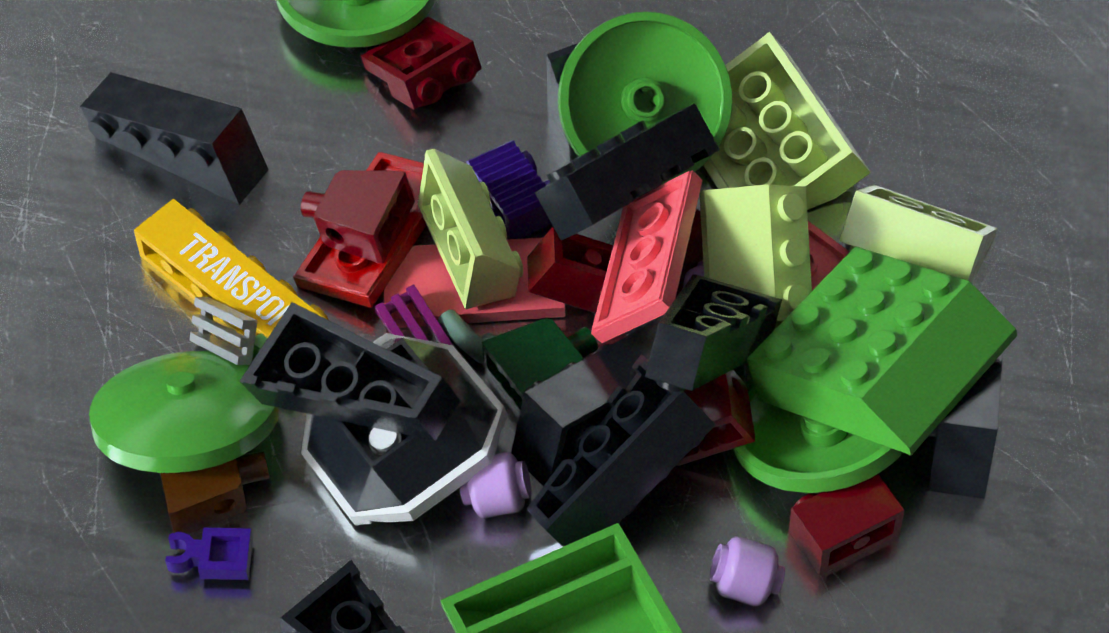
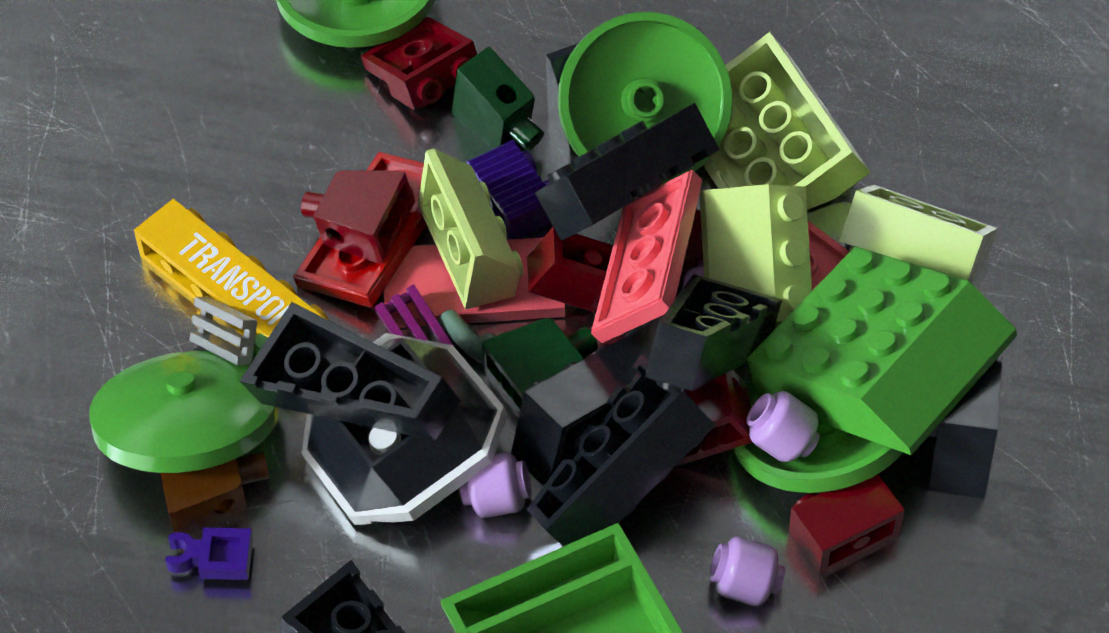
black wedge [80,72,269,205] -> none
none -> dark green torso [452,46,544,151]
none -> lavender head [747,391,820,462]

